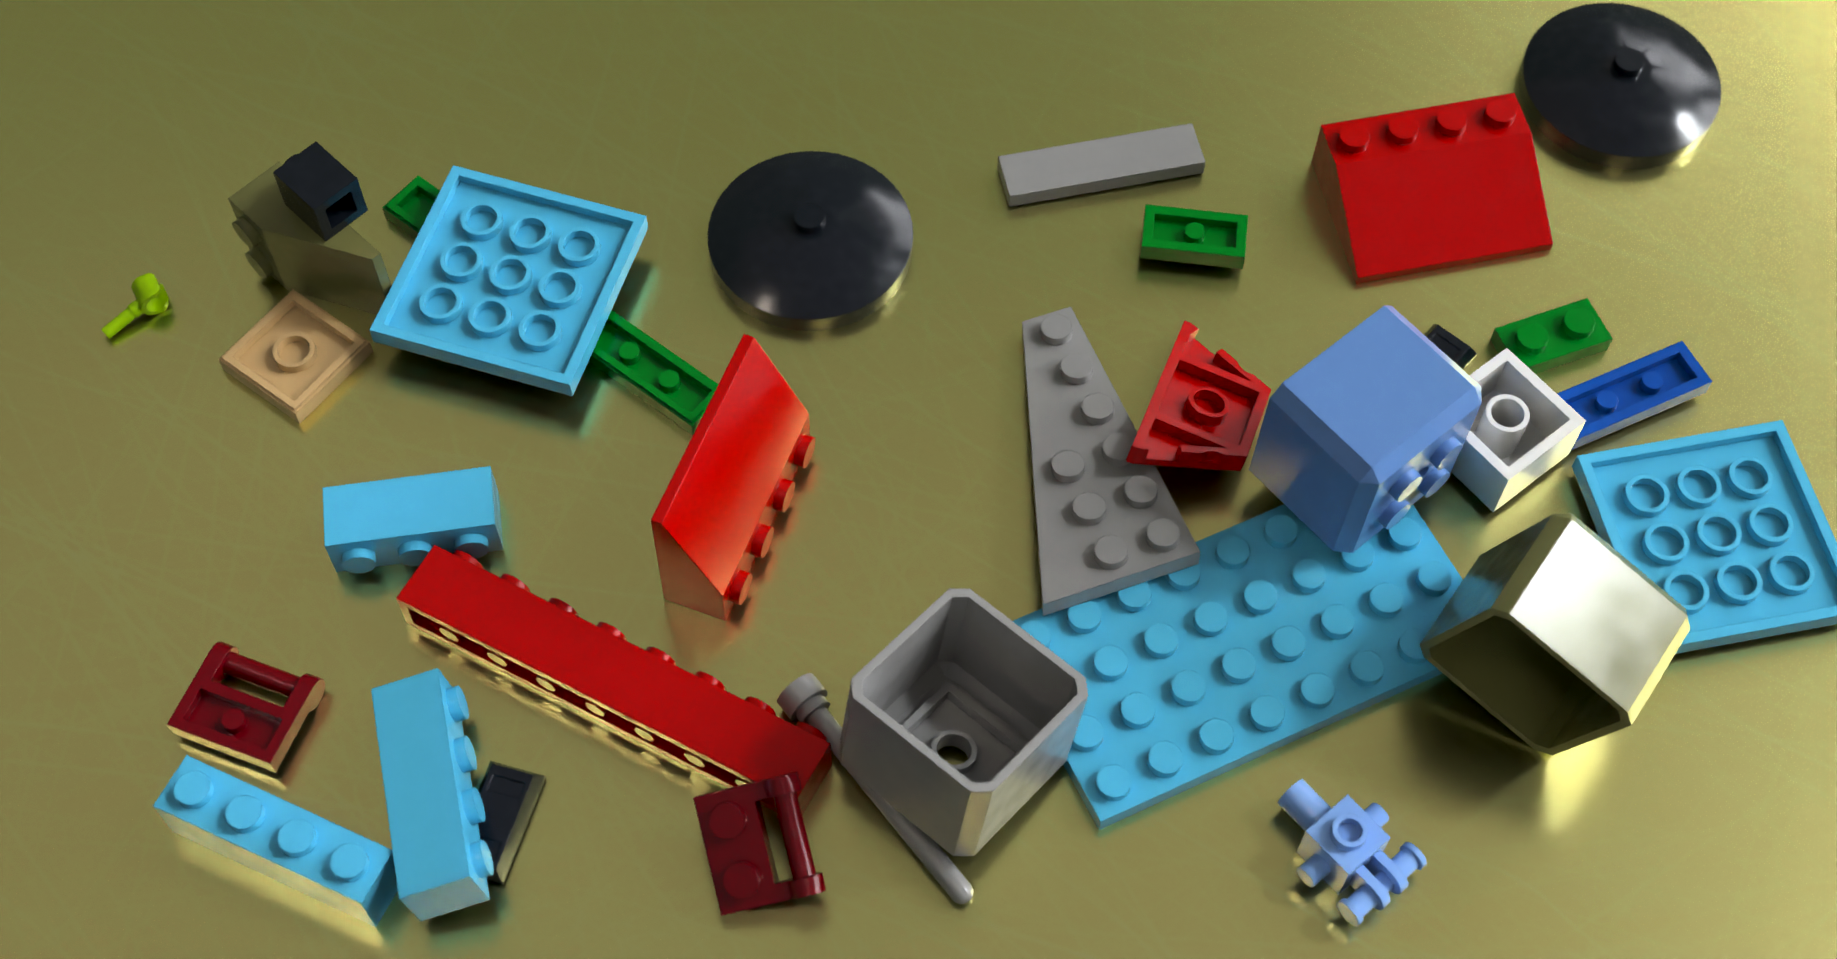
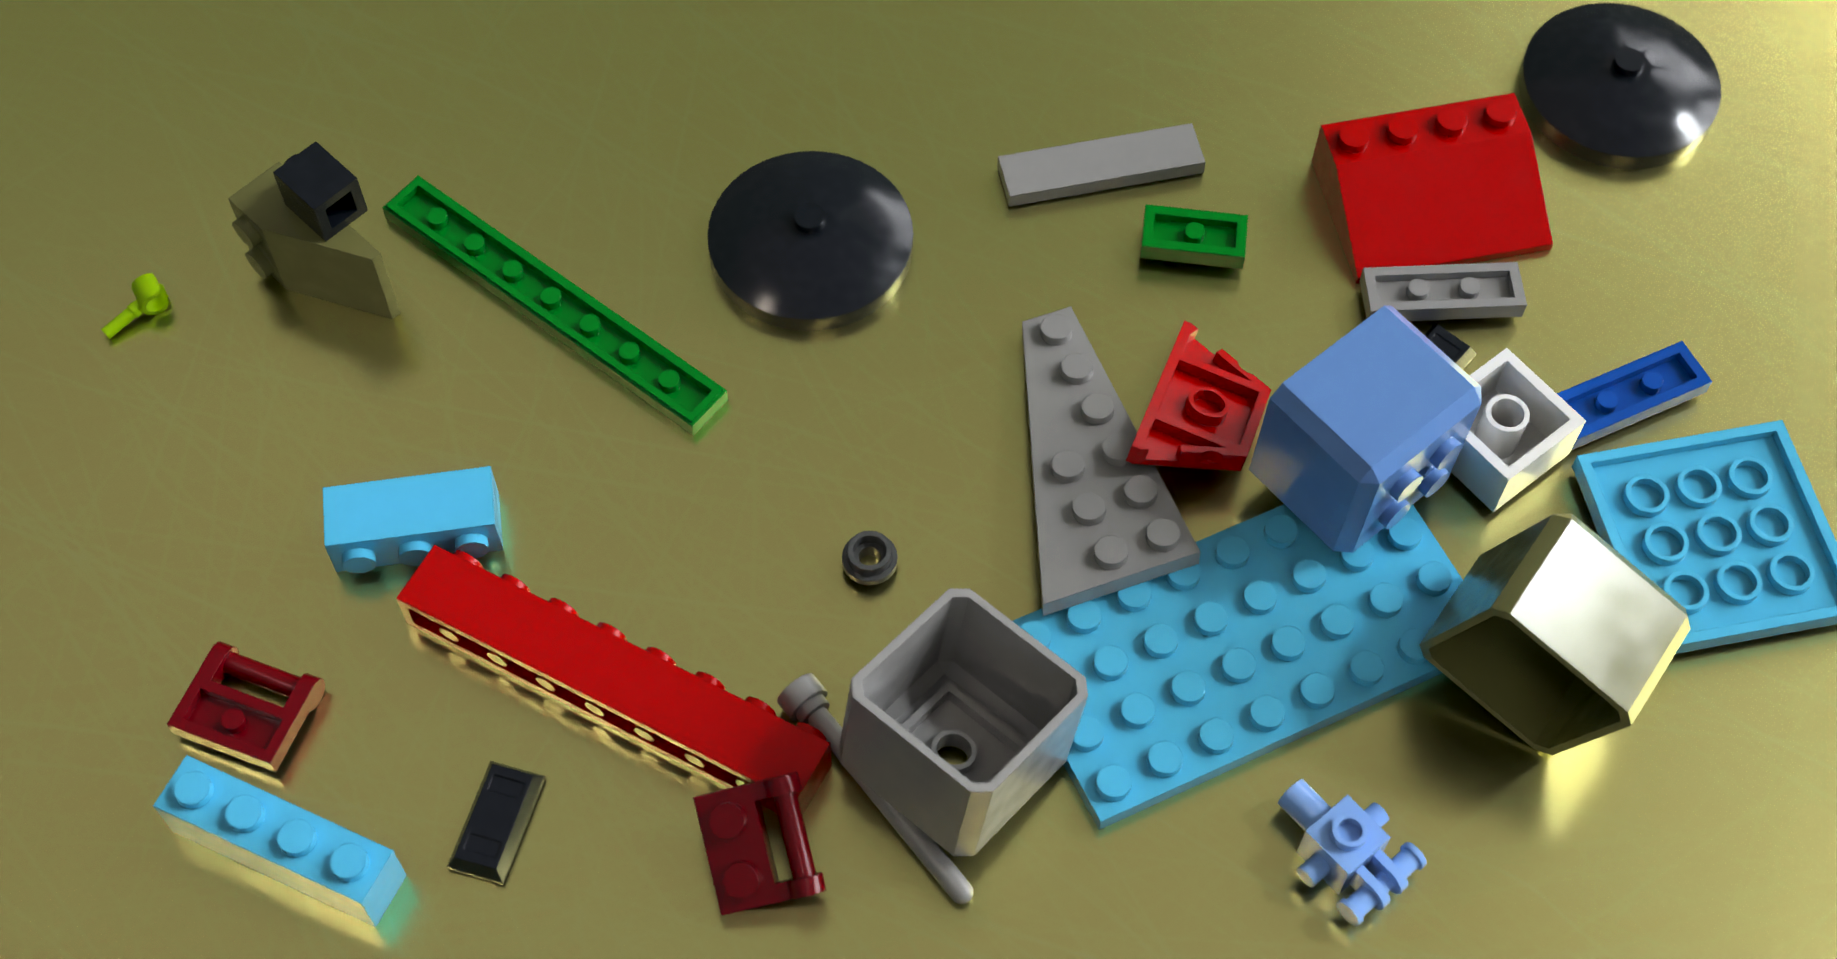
tan tile [218,289,373,424] -> none
medium azure plate [369,165,648,397] -> none
medium azure brick [371,668,494,921] -> none
red slope [651,334,816,621] -> none
green plate [1490,298,1613,374] -> none
none -> dark grey plate [842,531,898,585]
none -> light grey plate [1360,262,1527,321]

